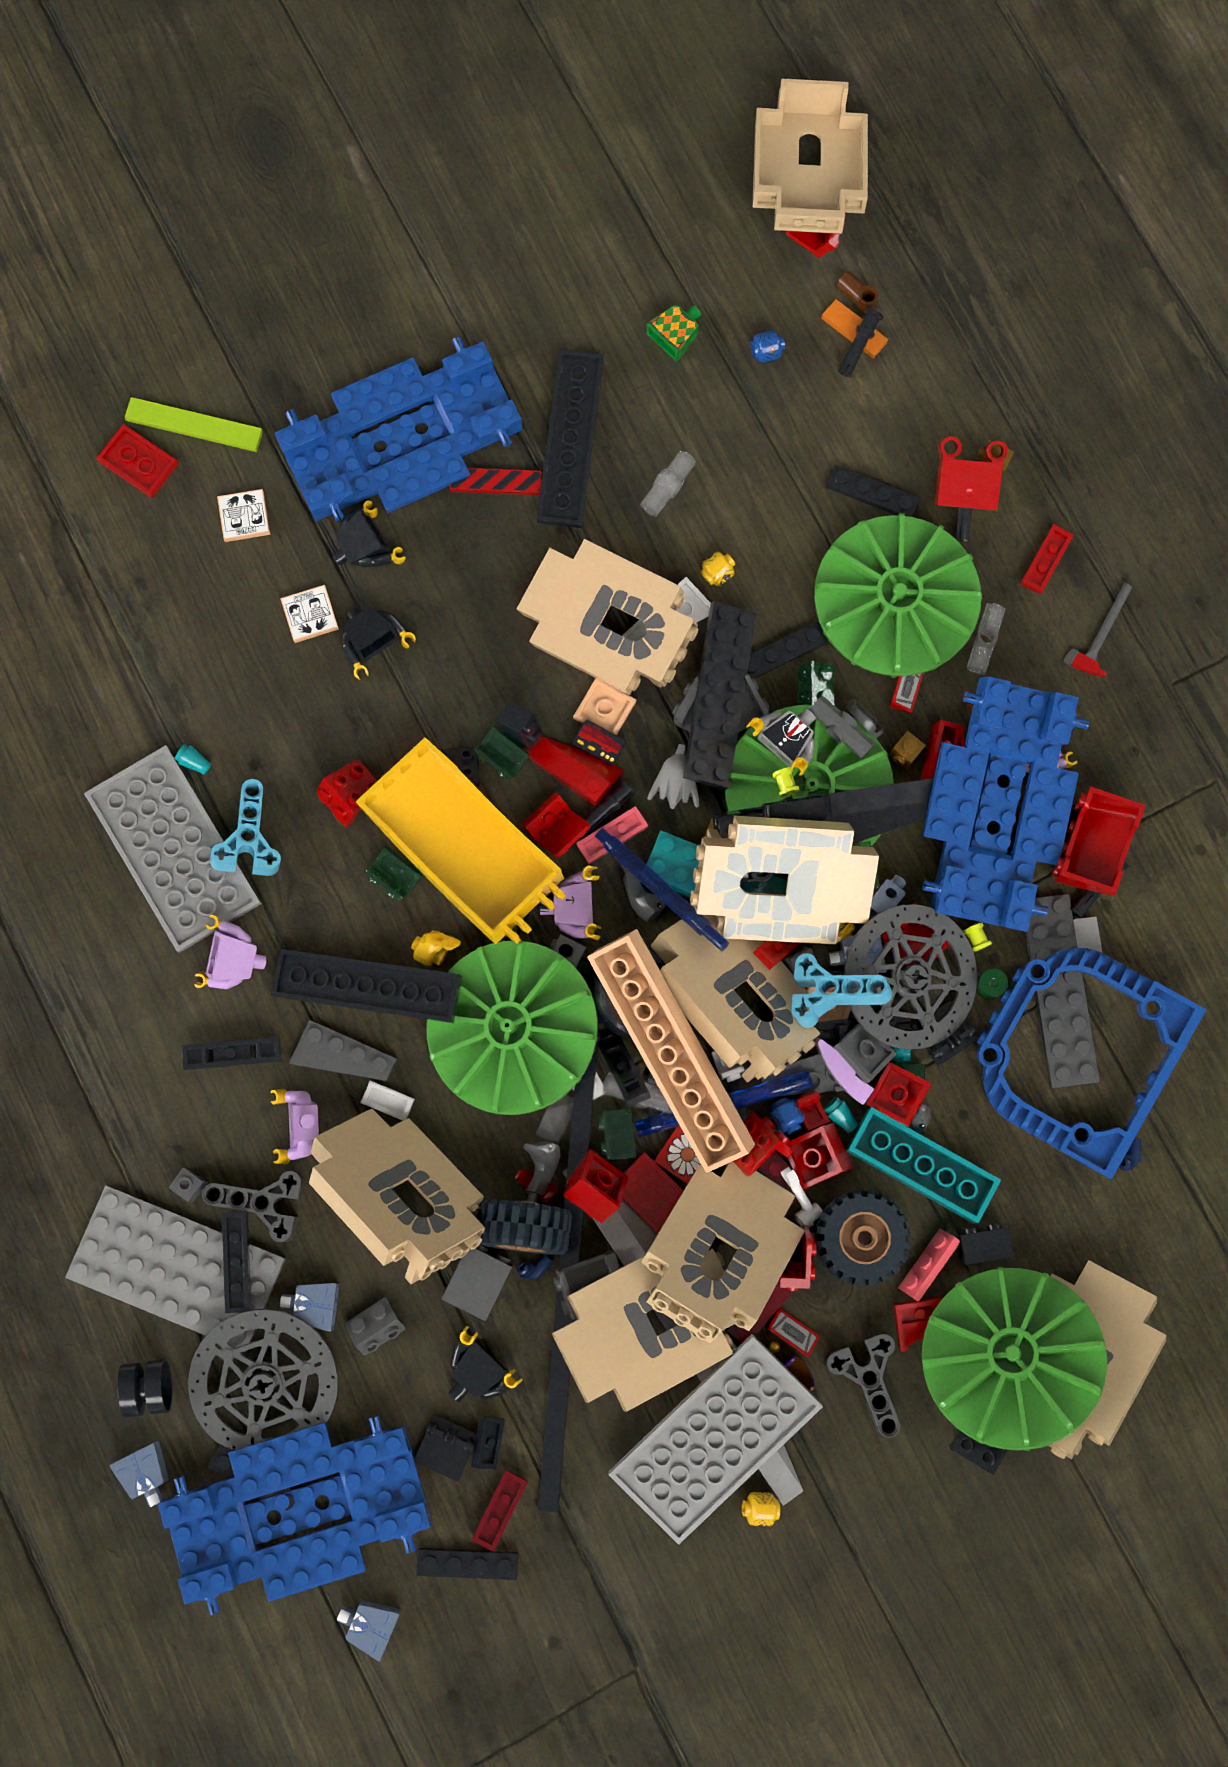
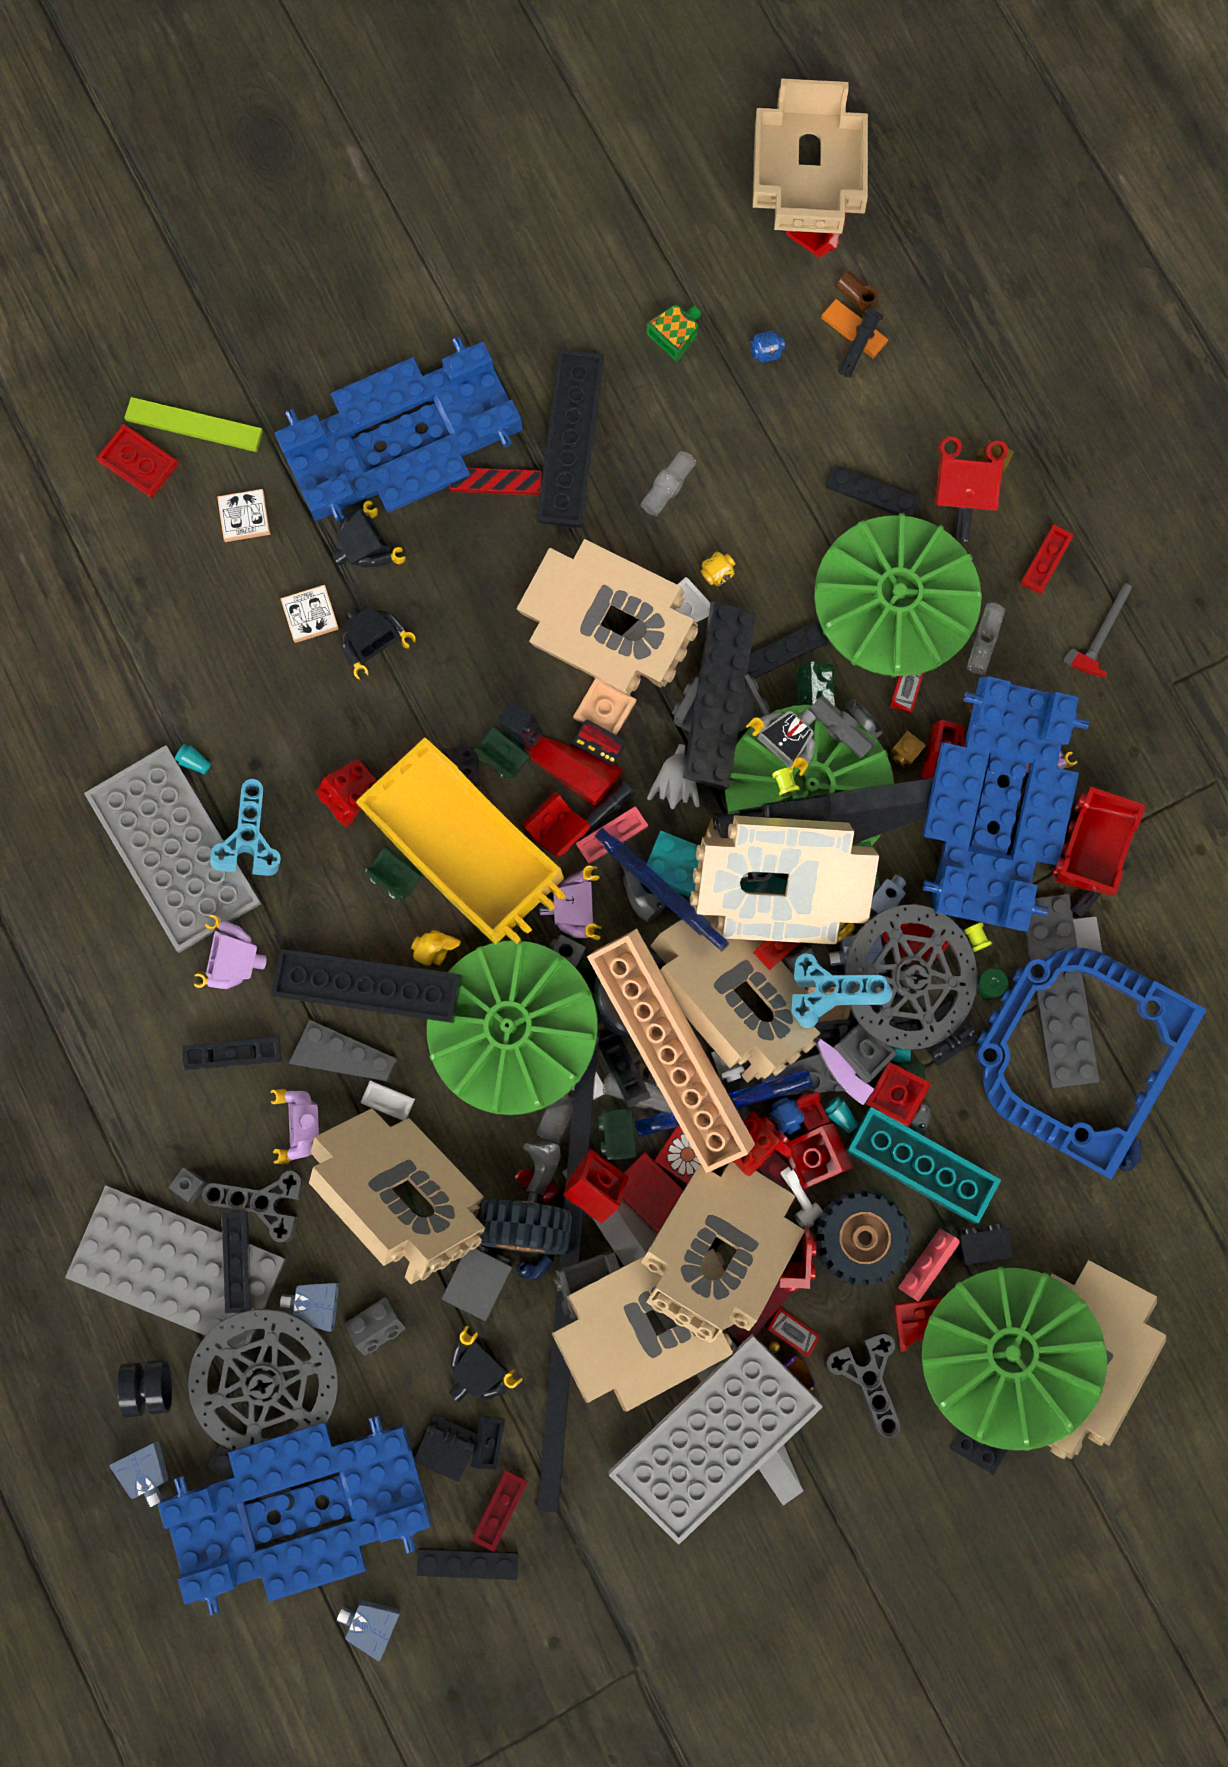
yellow head [742,1492,780,1526] -> none

